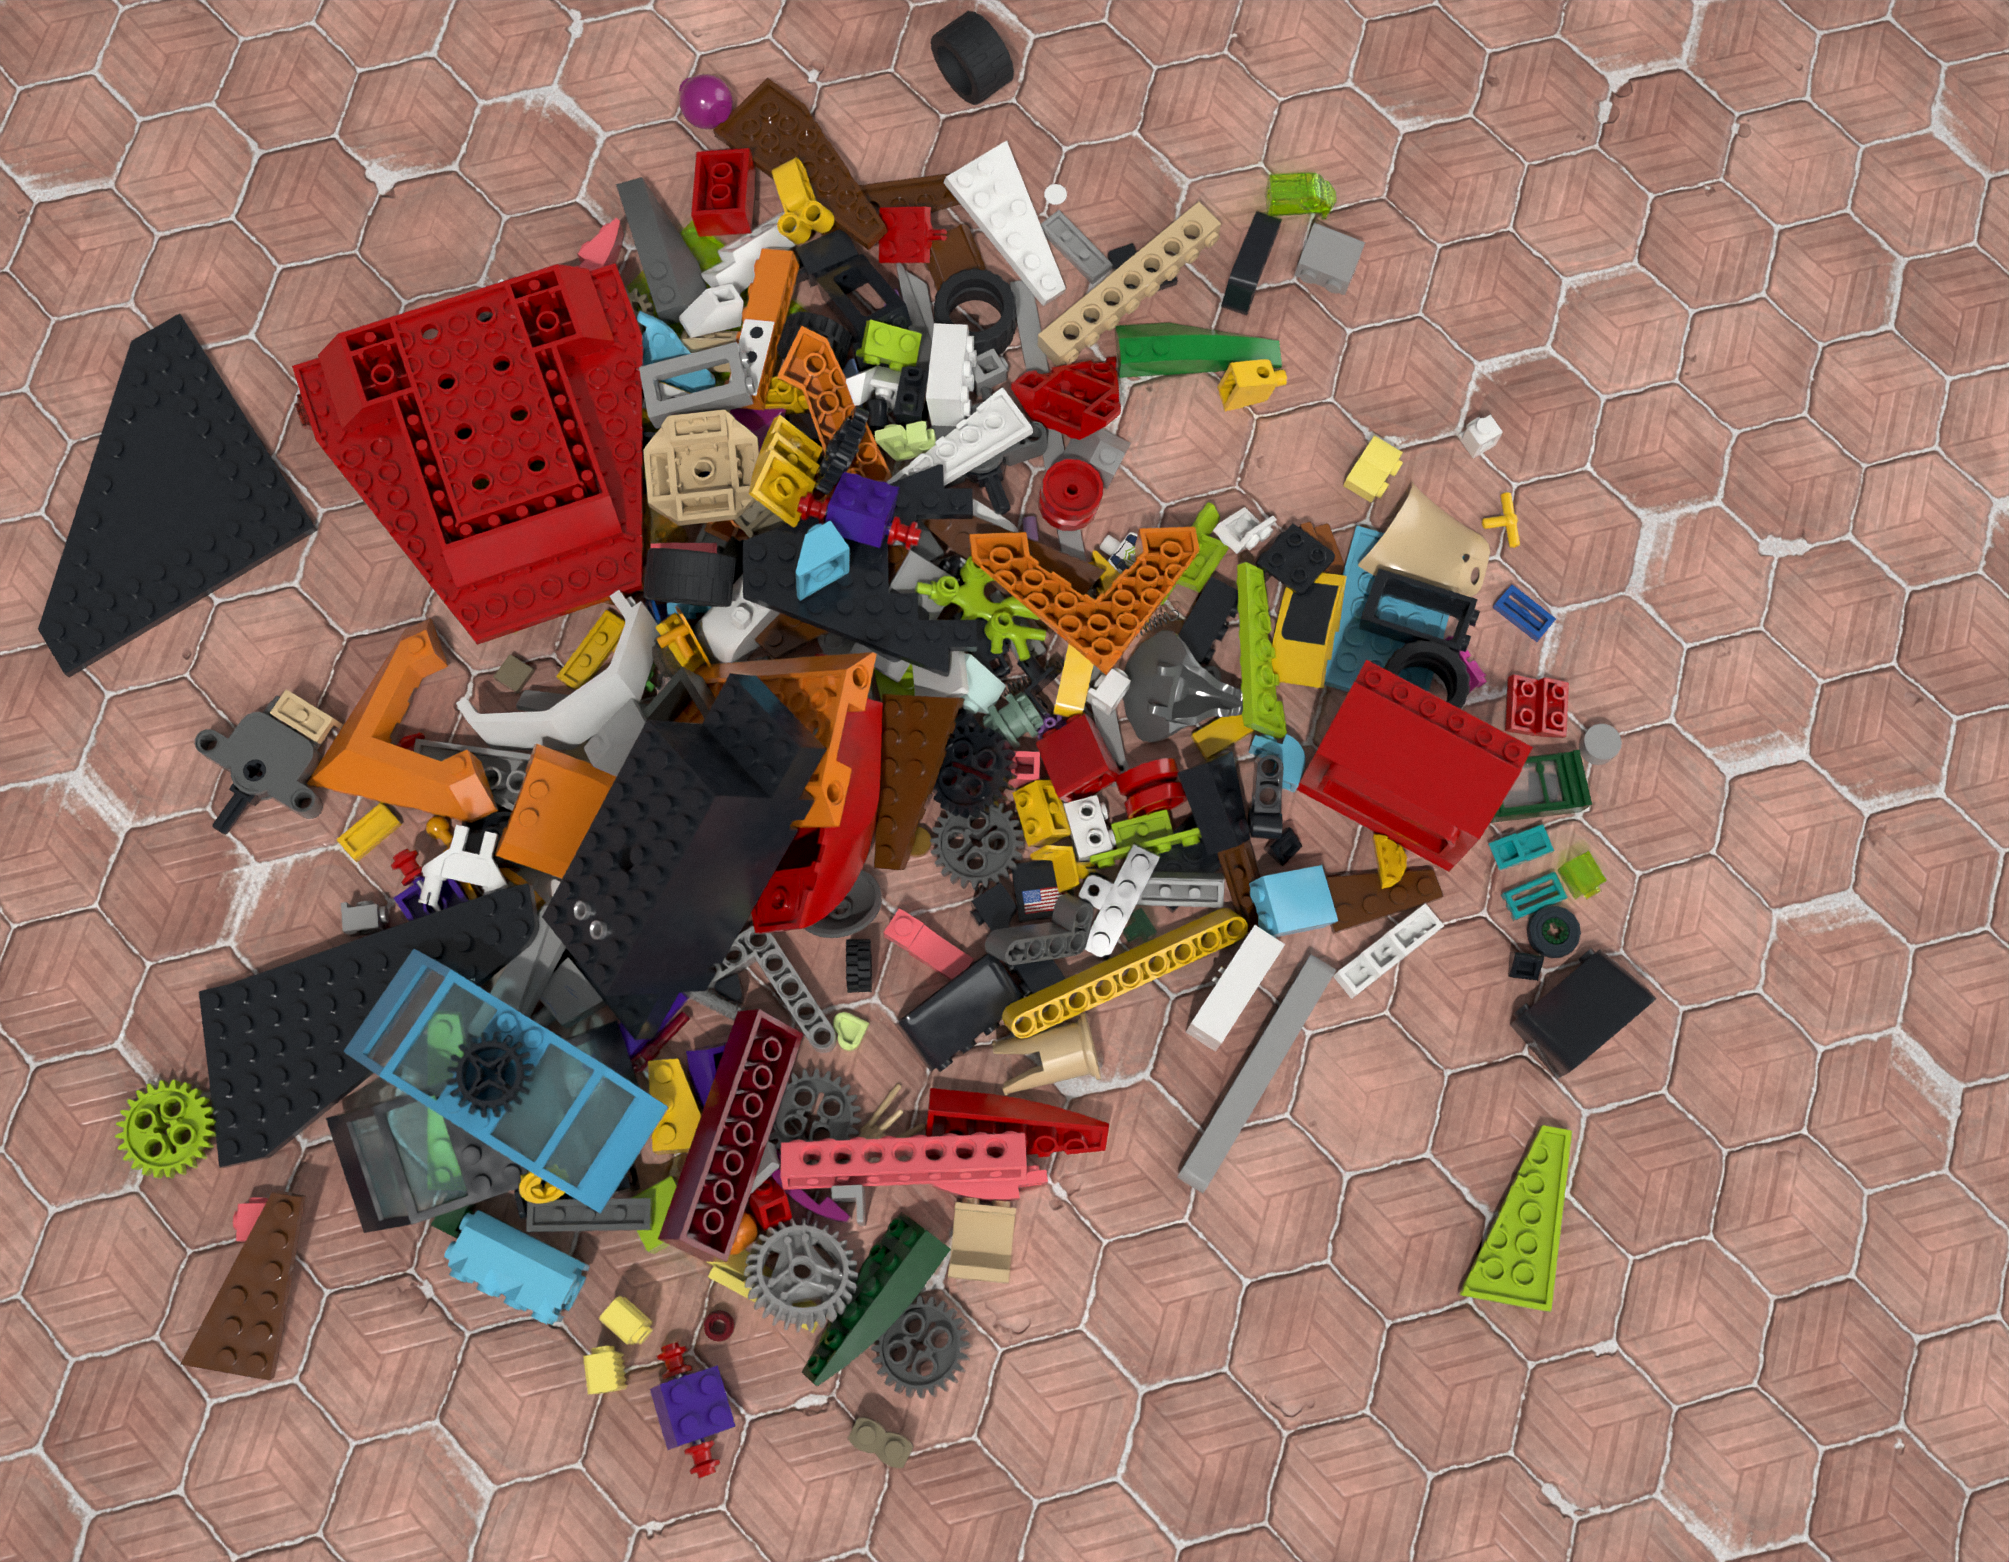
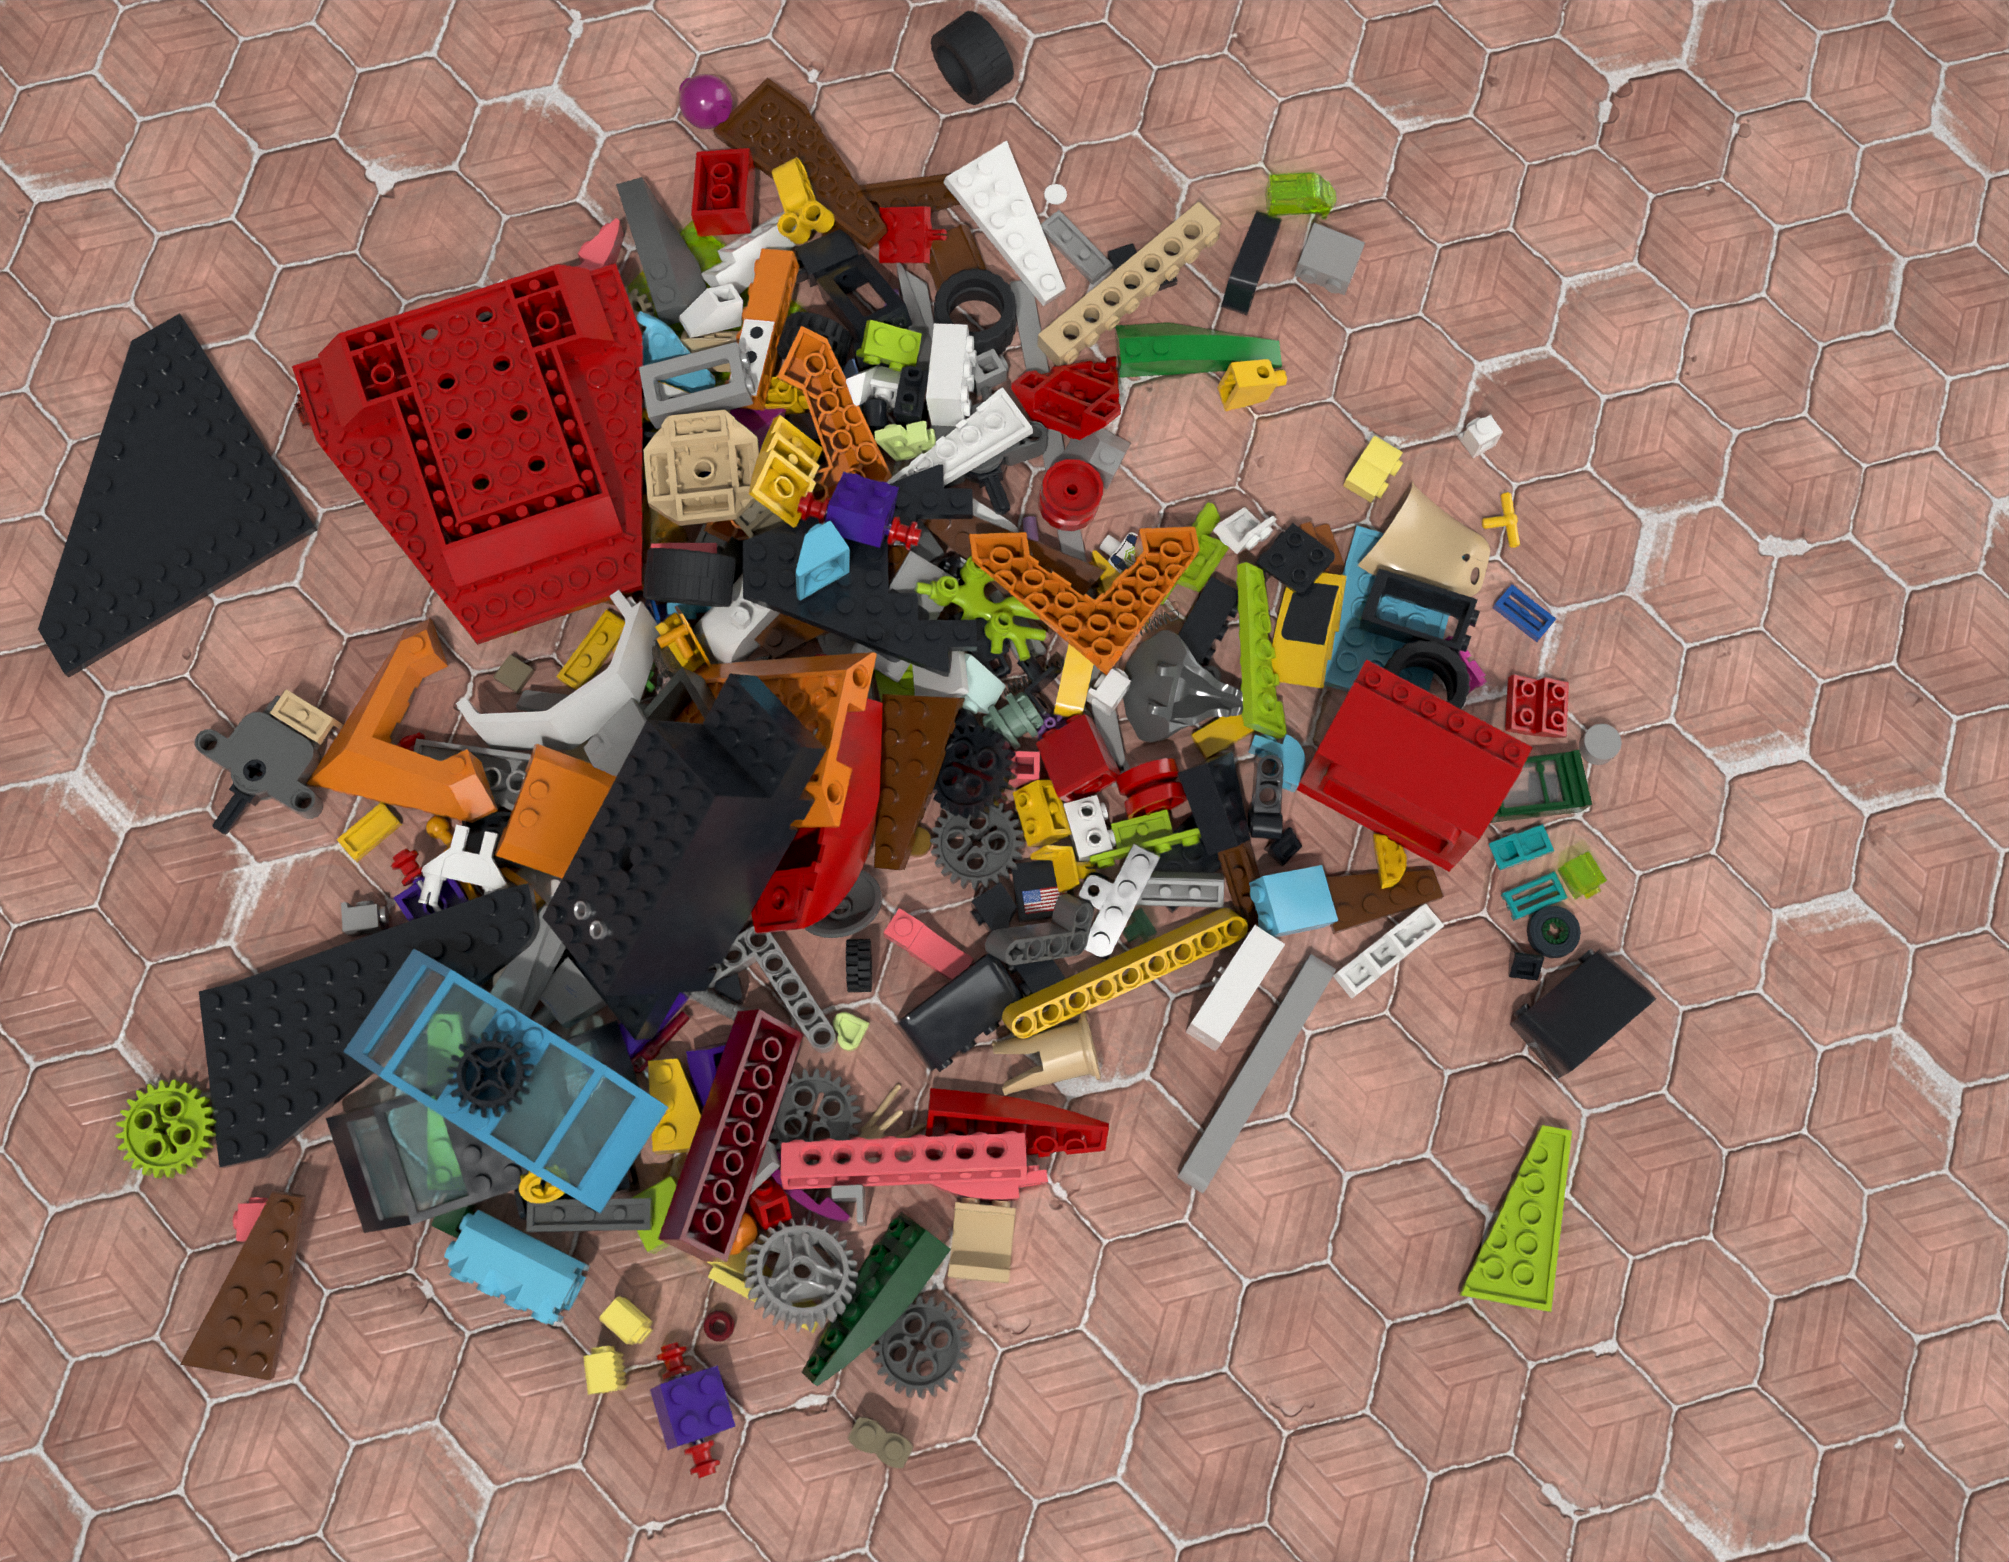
black gear [815,405,869,495] -> none

